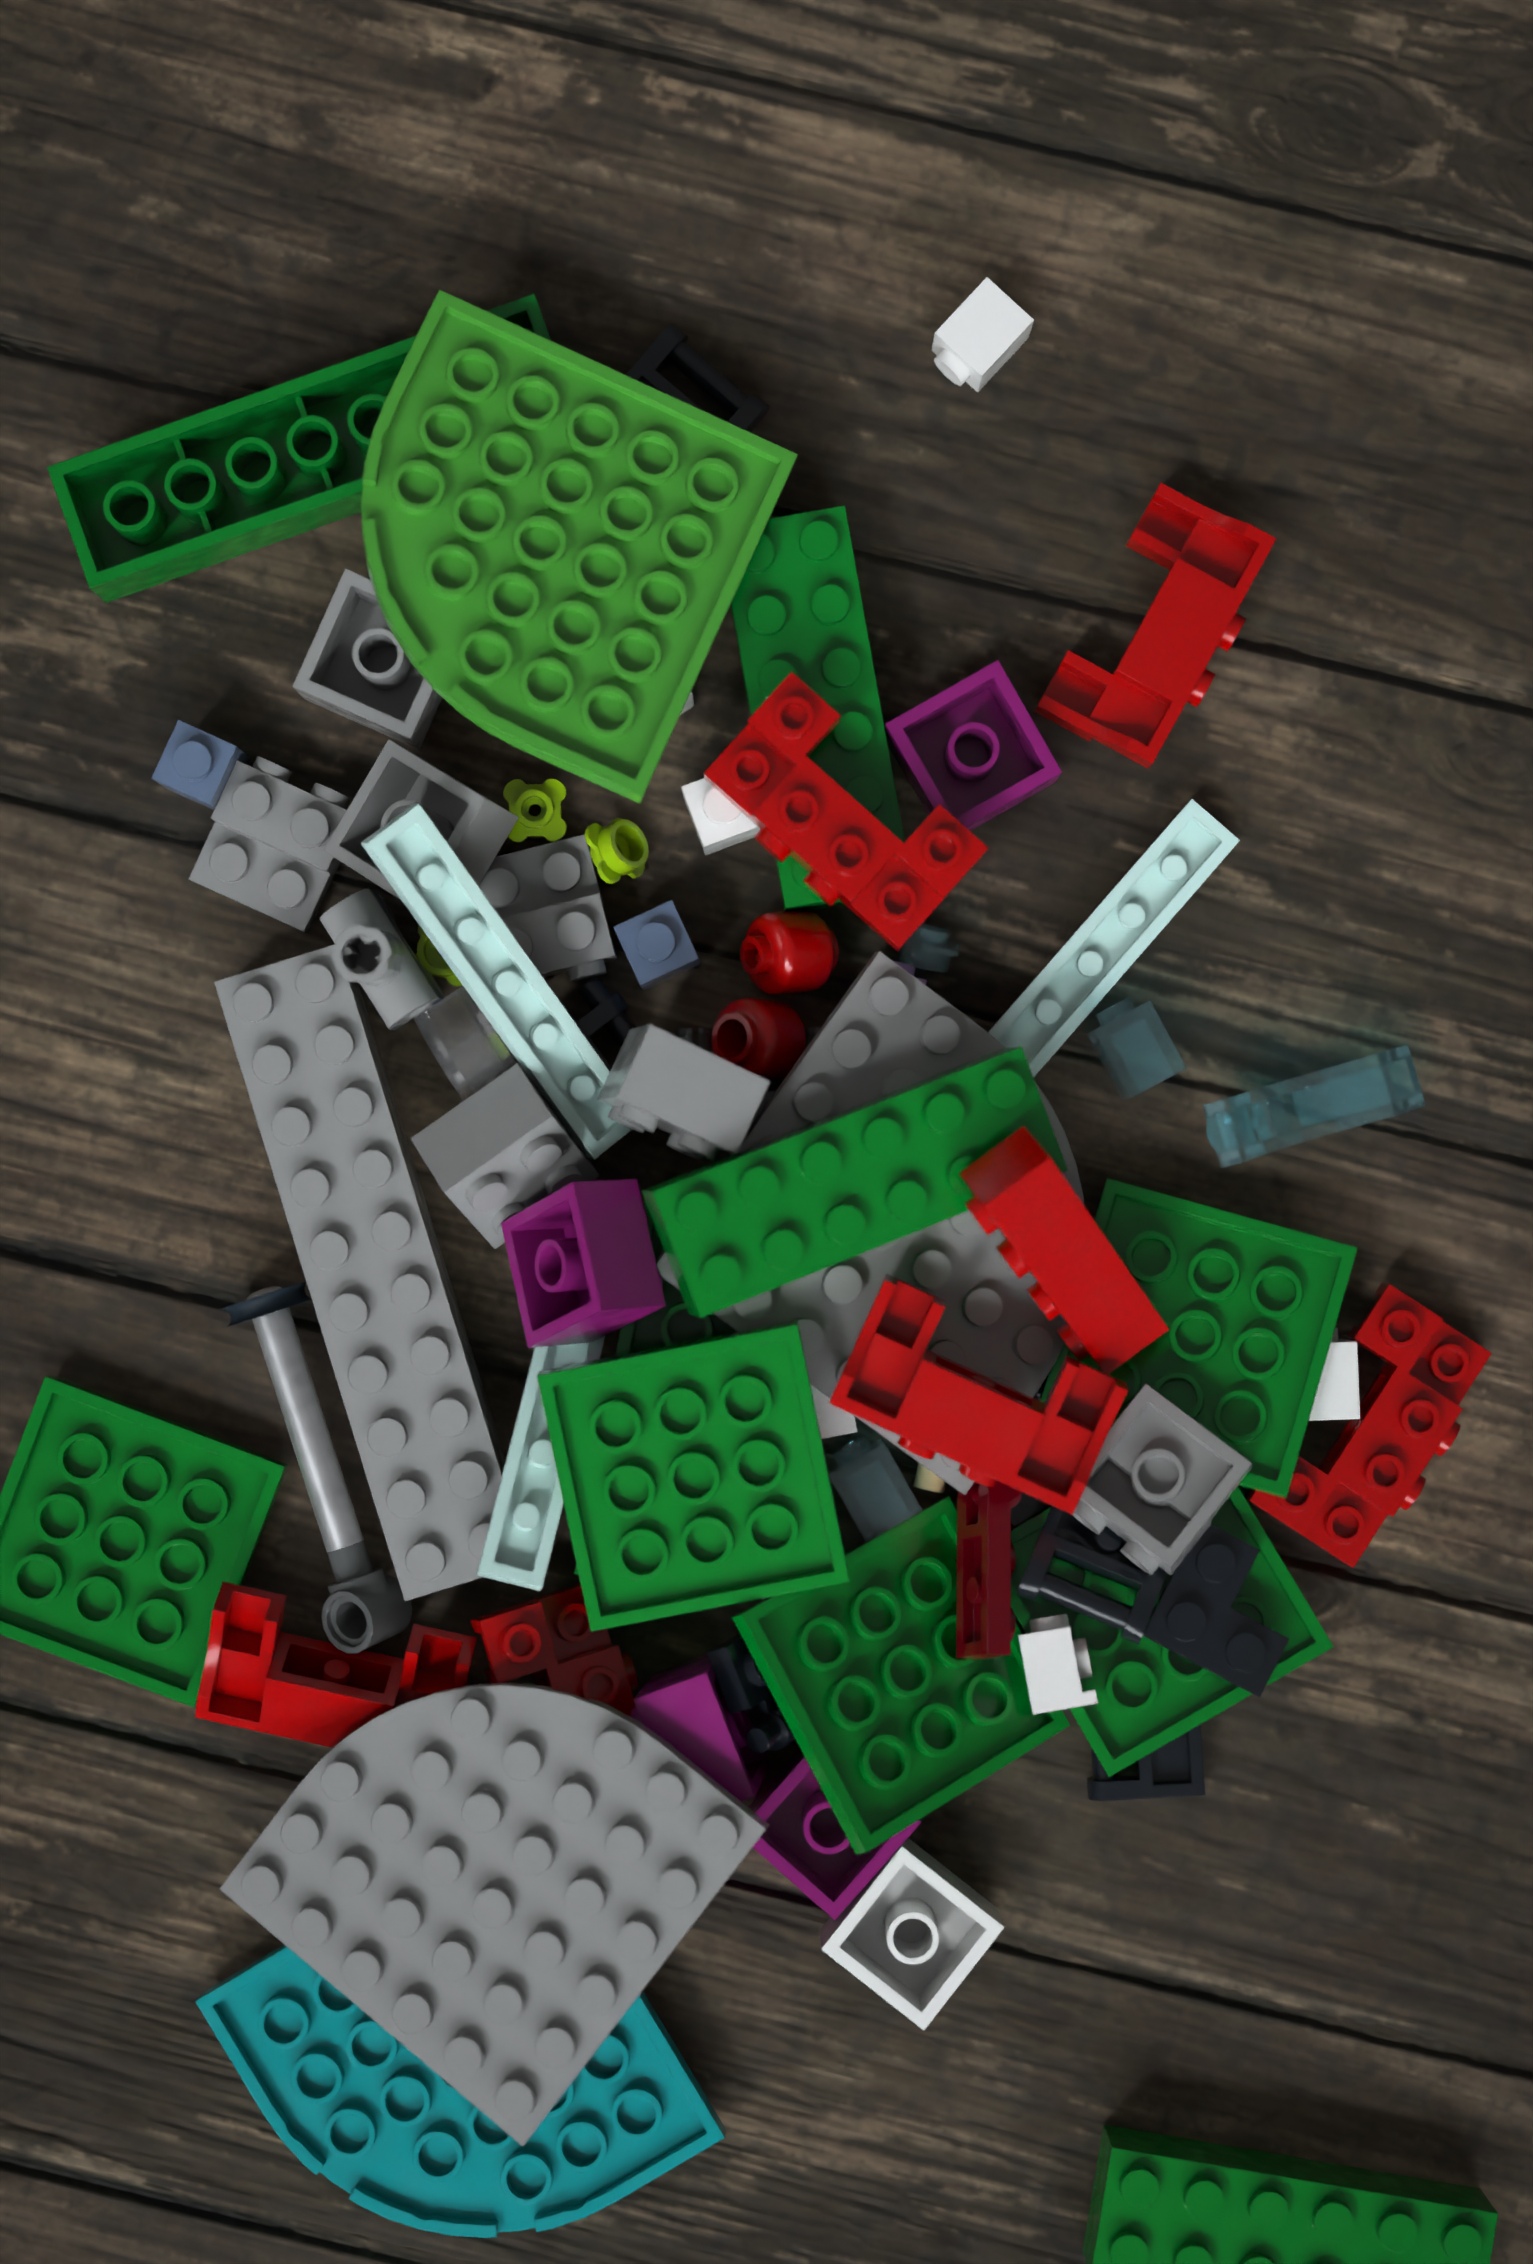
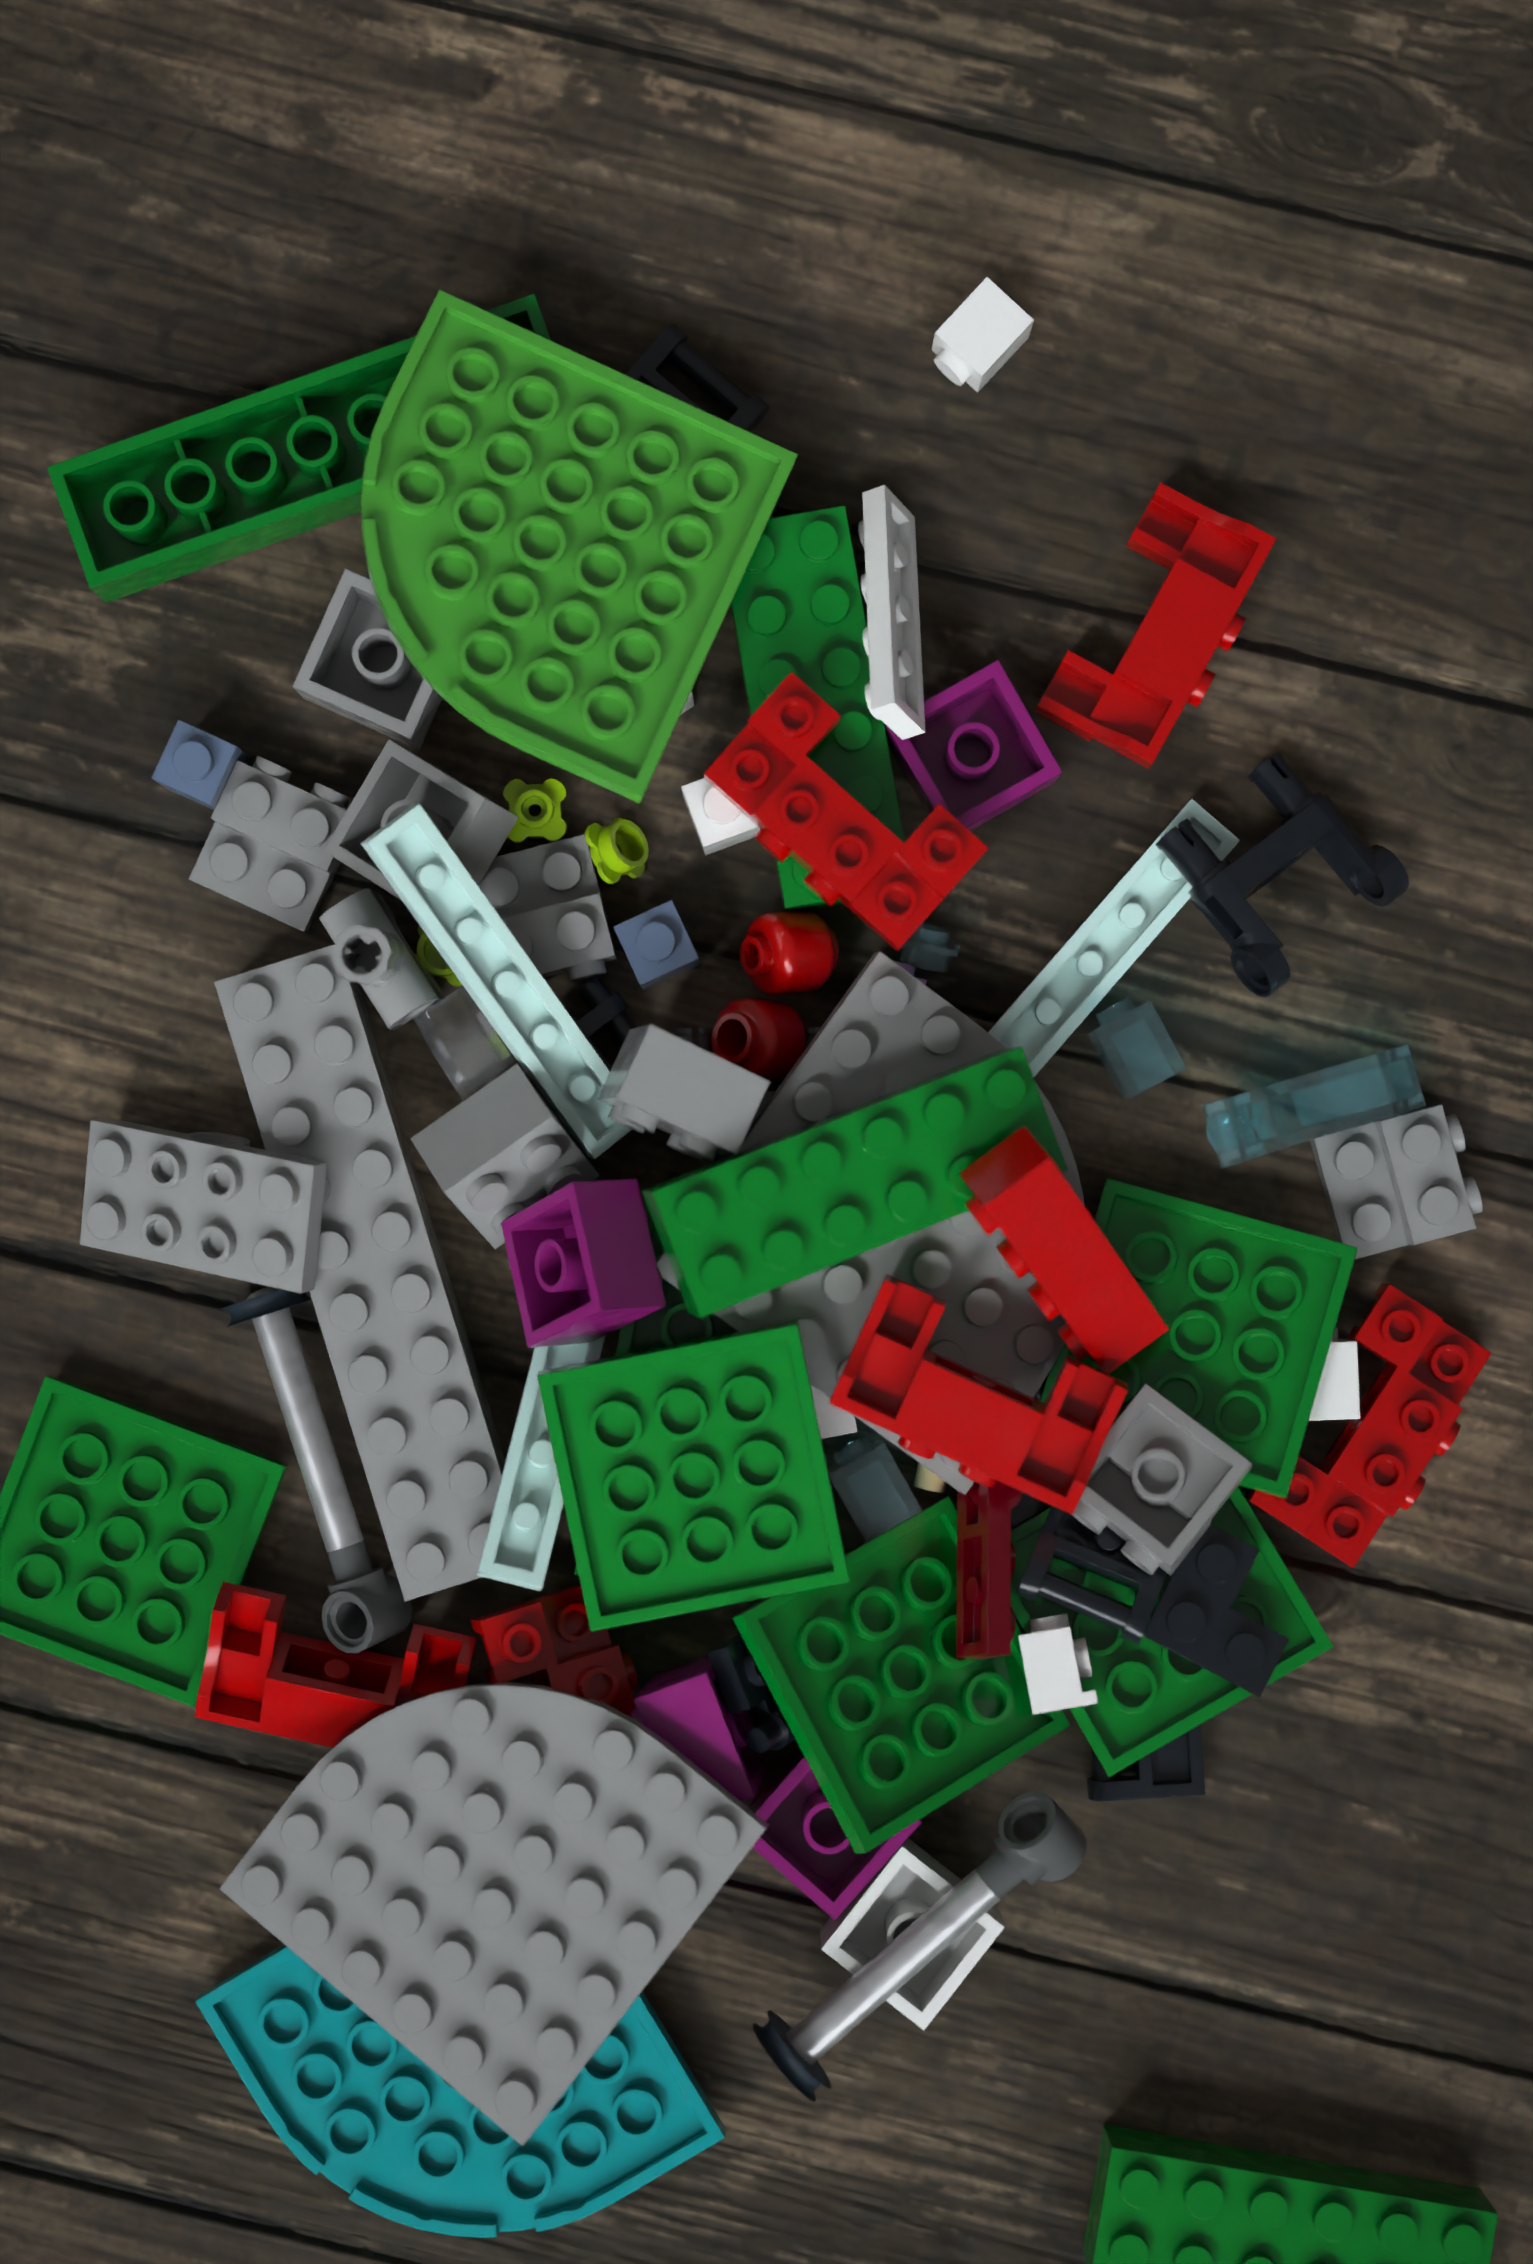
none -> light grey plate [80,1117,327,1294]
none -> piece [752,1791,1087,2102]
none -> white plate [858,484,925,740]
none -> black connector [1156,751,1409,998]
none -> light grey plate [1309,1104,1482,1259]

